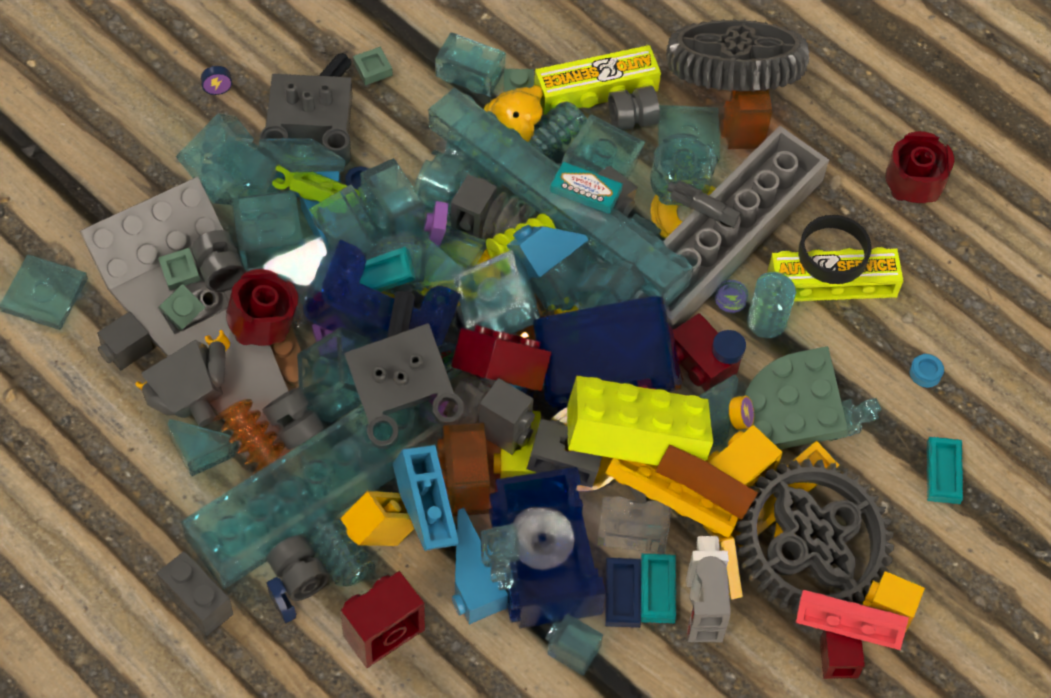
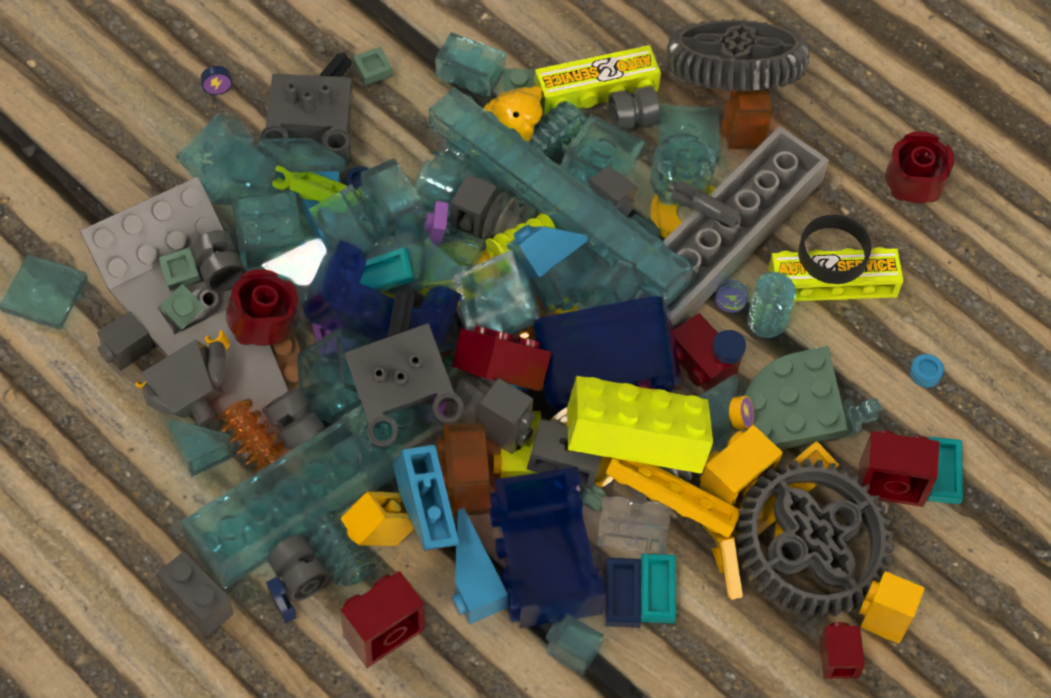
clear light blue plate [481,524,519,591] -> none
clear piece [511,507,574,570] -> none
tile [550,162,623,214] -> none
dark orange sticker [655,445,758,520] -> none
light grey hips [686,536,731,642] -> none
coral plate [796,590,909,650] -> none
none -> sand green plate [576,484,608,513]
none -> dark red brick [858,430,940,507]

